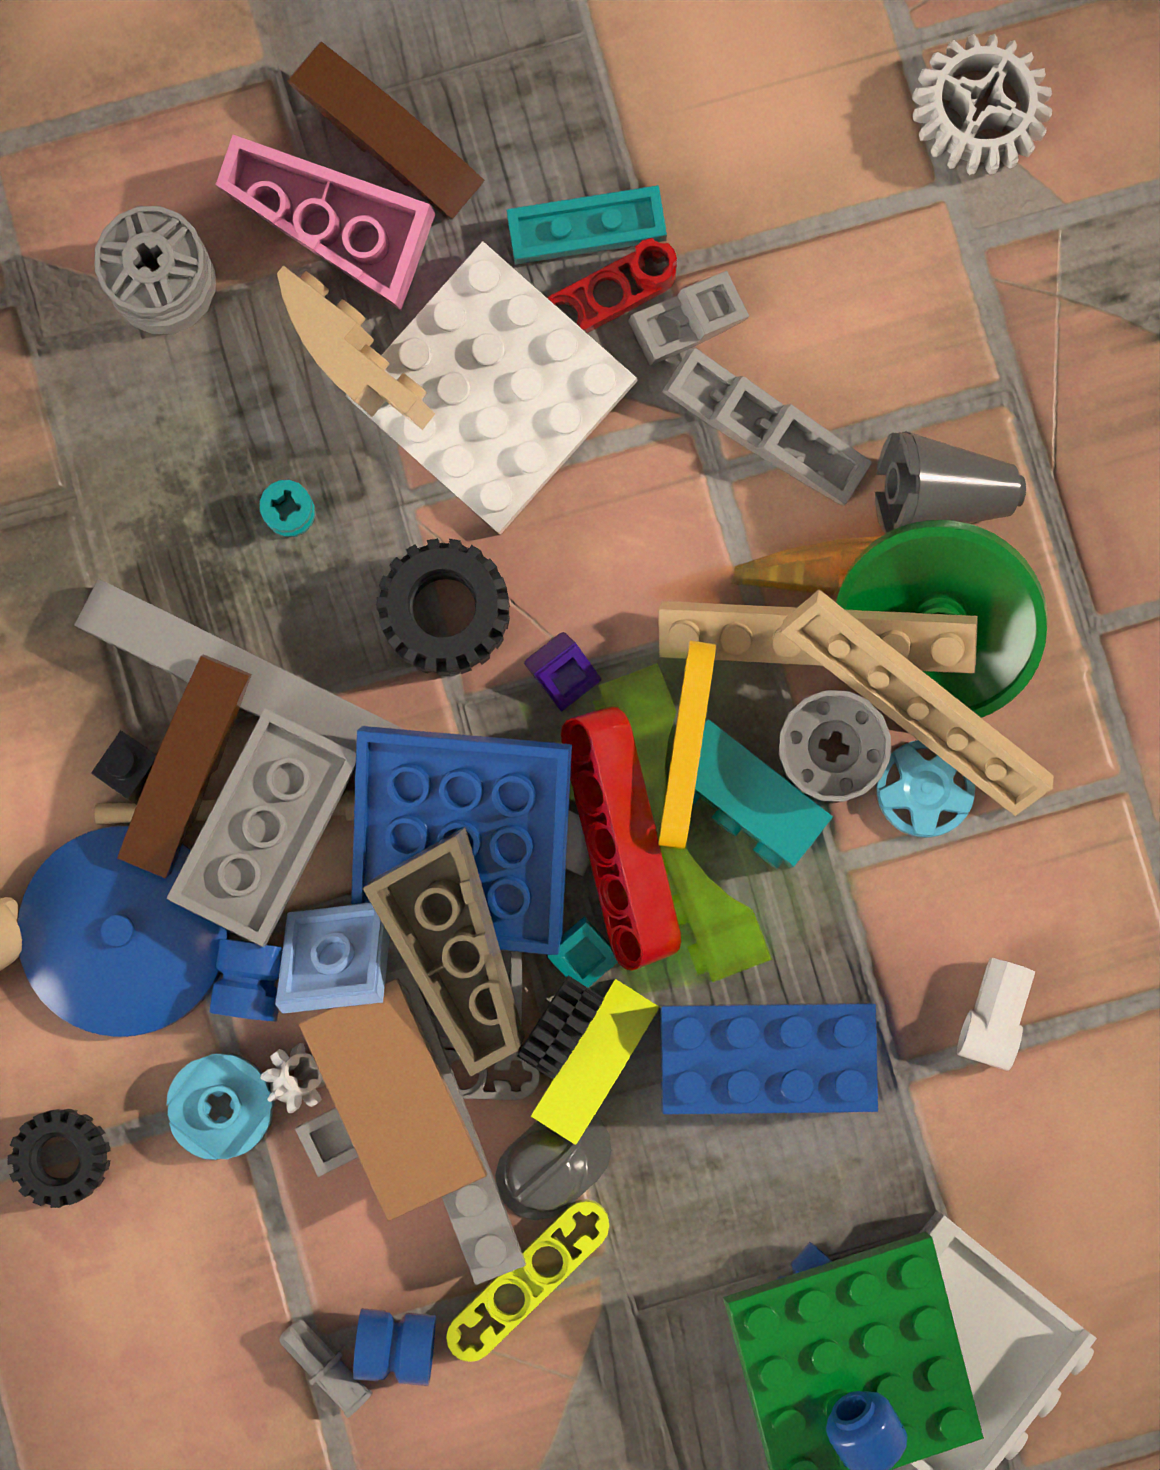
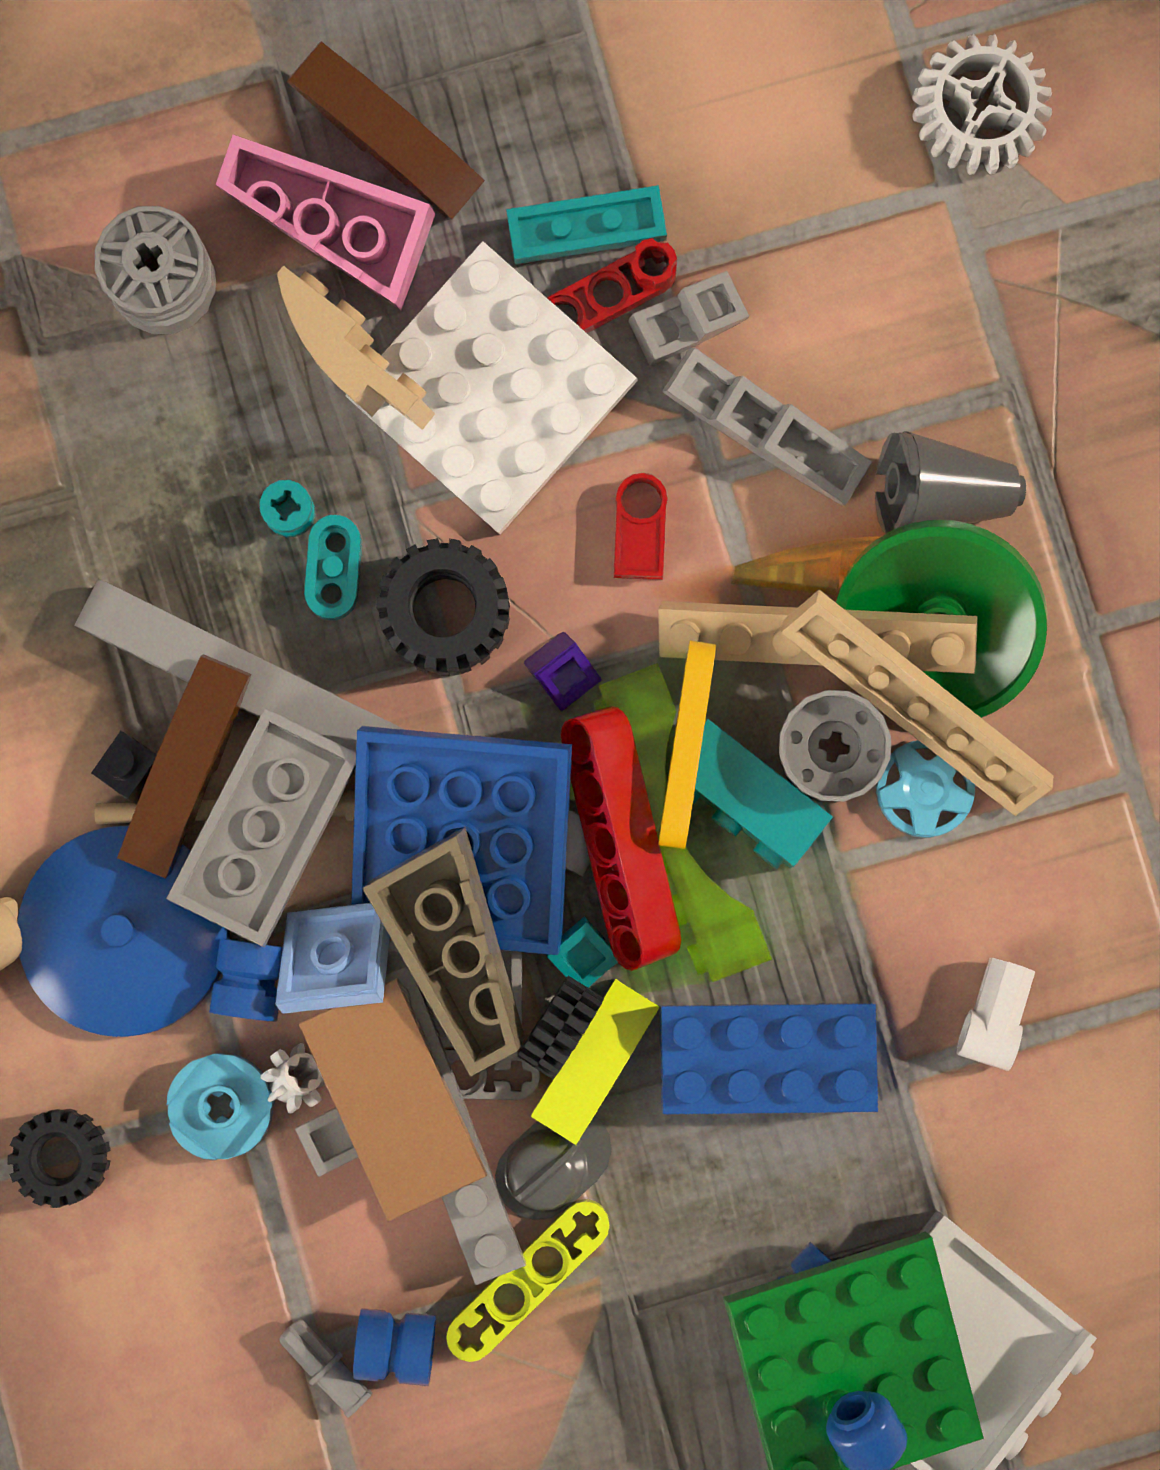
none -> teal plate [304,515,362,621]
none -> red piece [614,473,668,580]

